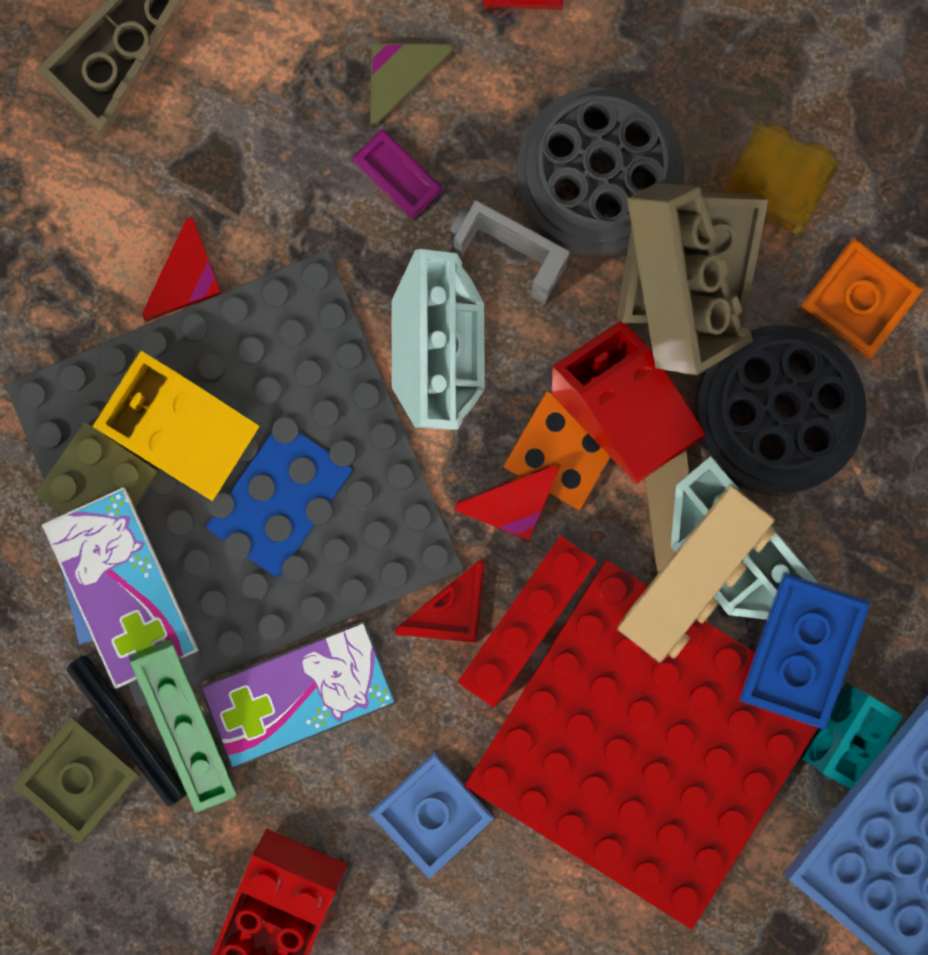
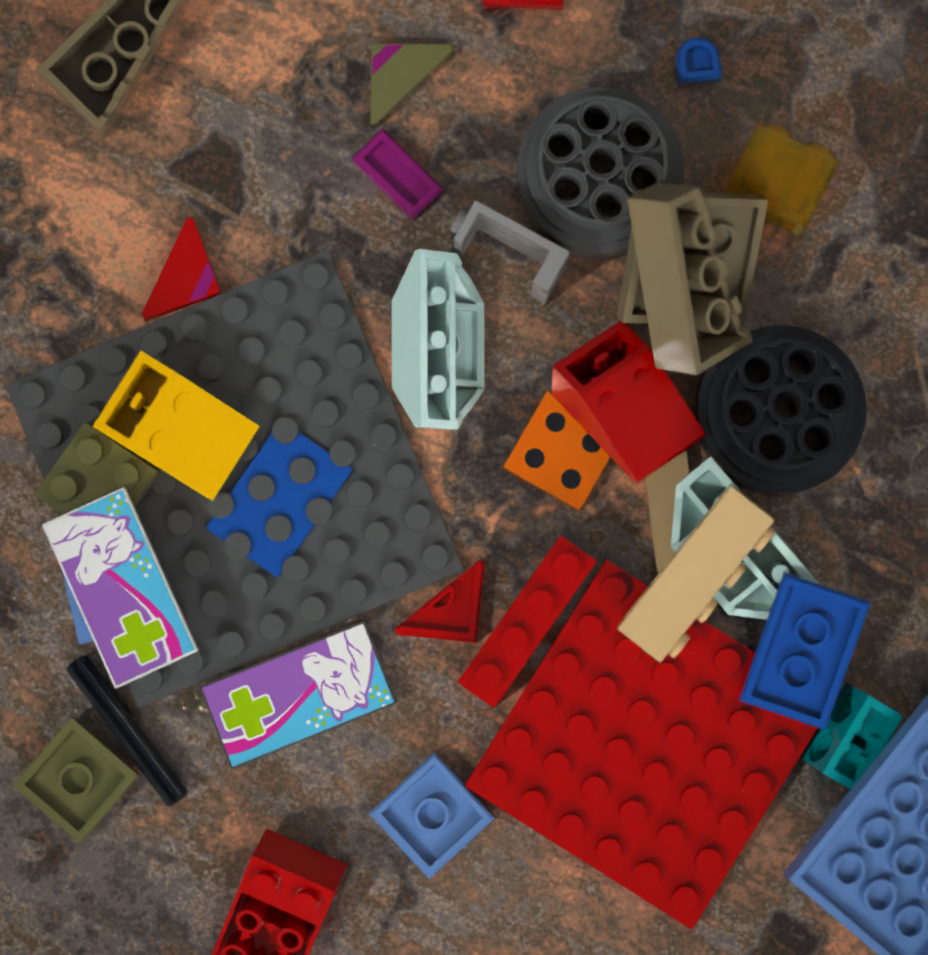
plate [129,638,237,813] -> none
red tile [454,462,561,541] -> none
orange tile [799,237,923,361] -> none
none -> blue tile [675,37,722,86]

